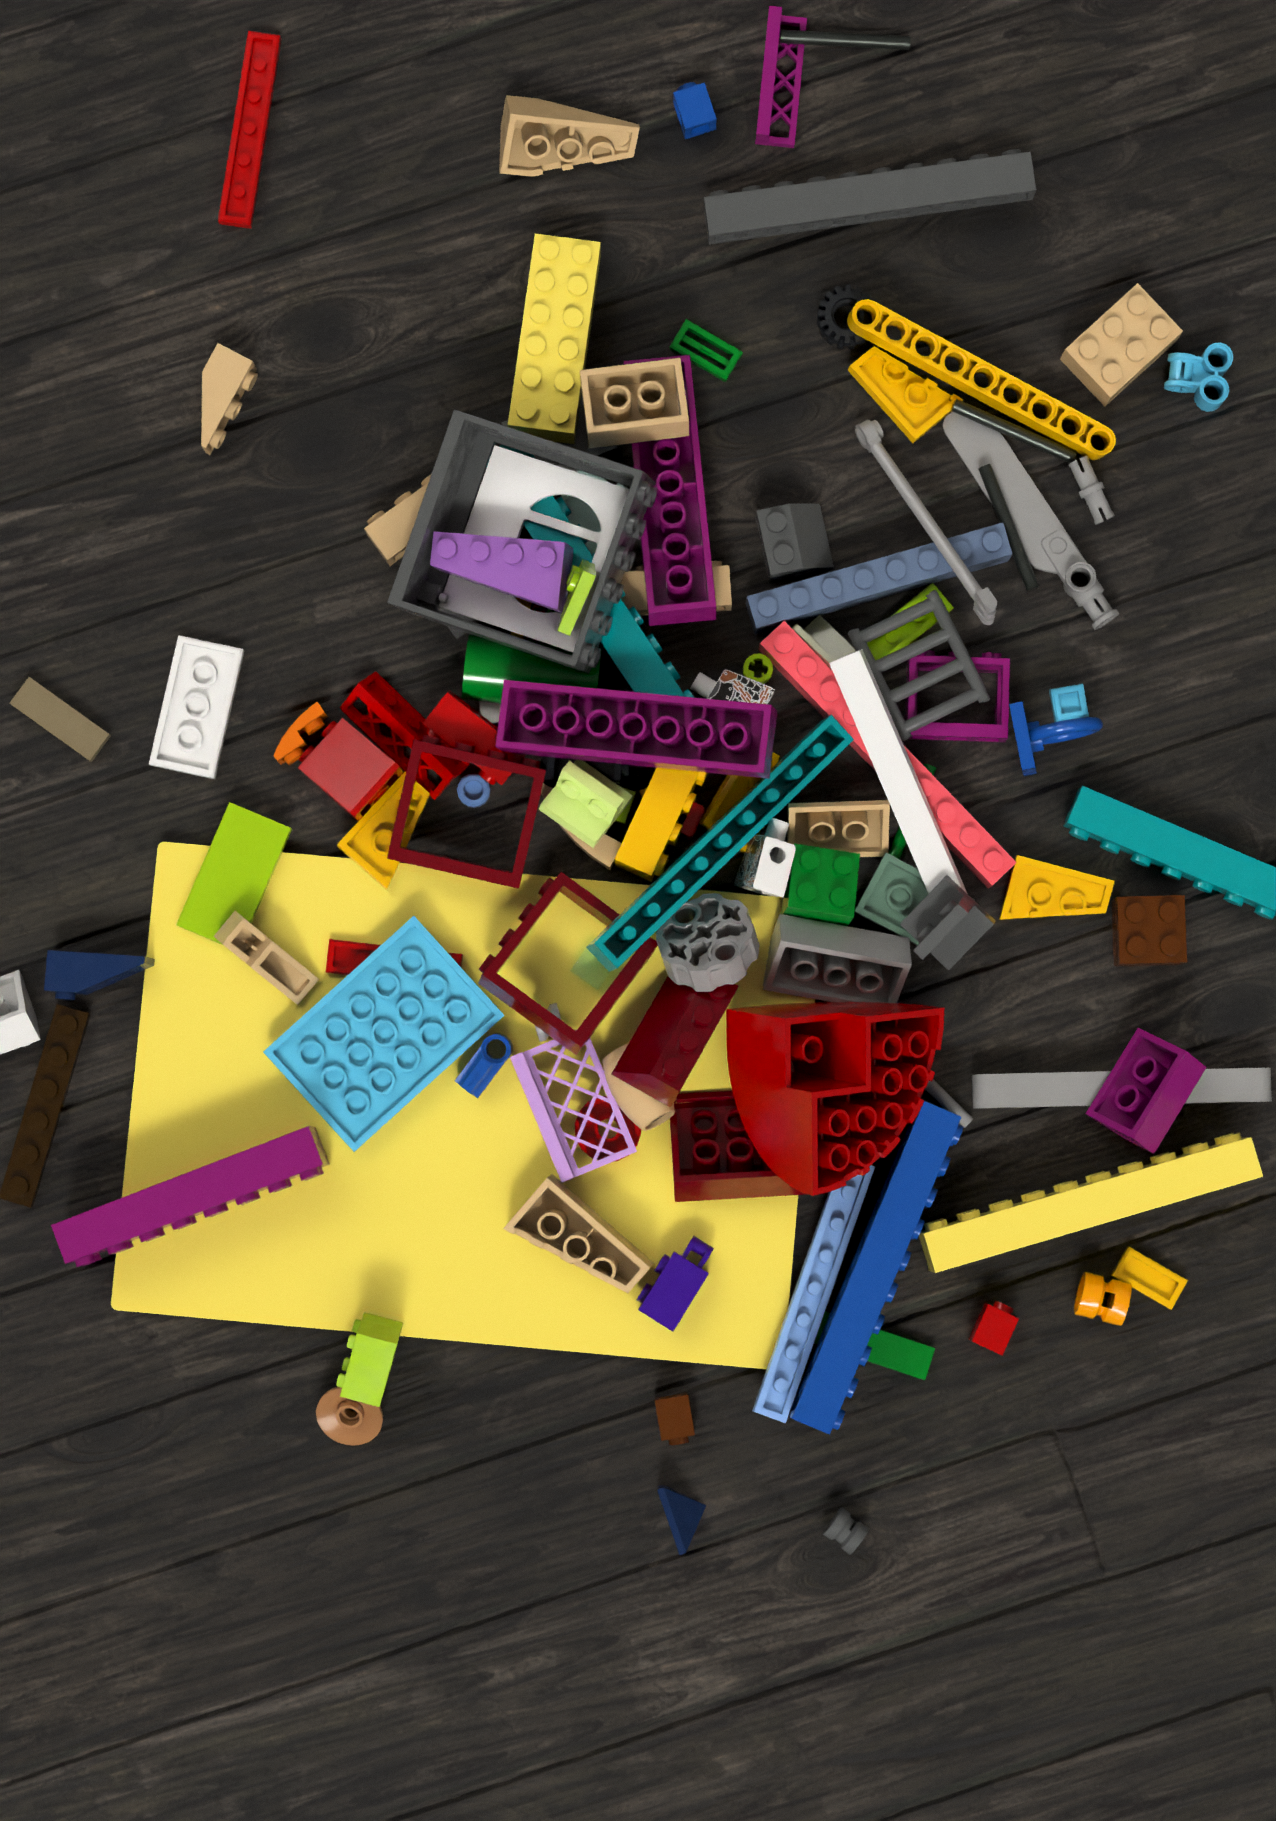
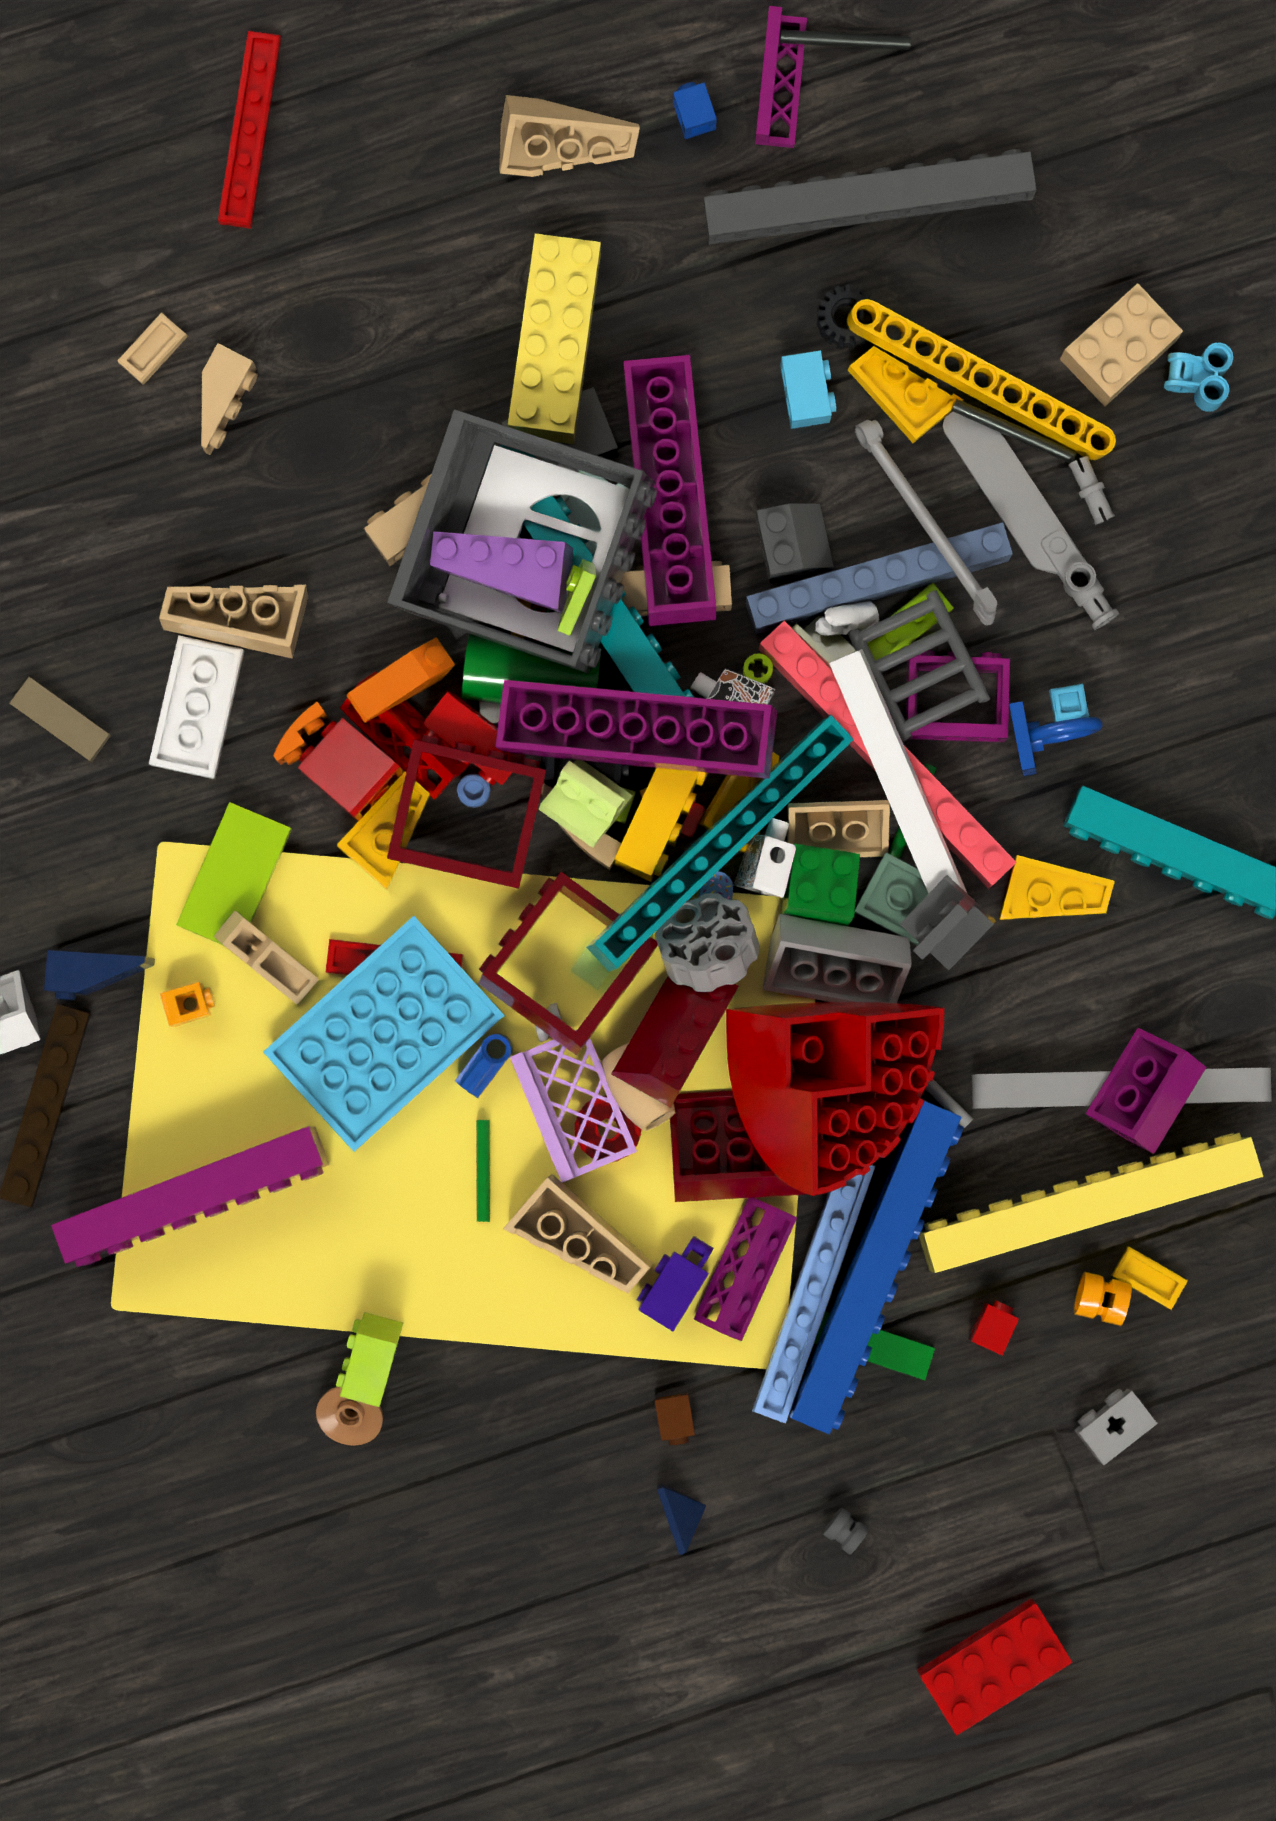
tan brick [580,358,689,448] -> none
green tile [669,319,743,382] -> none
pearl dark grey bar [978,464,1039,592] -> none
reddish brown brick [1111,895,1187,966] -> none
none -> tan tile [118,312,187,385]
none -> tan wedge [159,585,308,659]
none -> light orange brick [160,982,215,1027]
none -> orange slope [346,637,455,723]
none -> green bar [476,1120,490,1222]
none -> magenta fence [694,1198,797,1341]
none -> medium blue tile [699,871,733,900]
none -> medium azure brick [780,350,836,429]
none -> white hinge [815,601,879,636]
none -> red brick [917,1598,1073,1736]
none -> light grey brick [1074,1389,1158,1465]

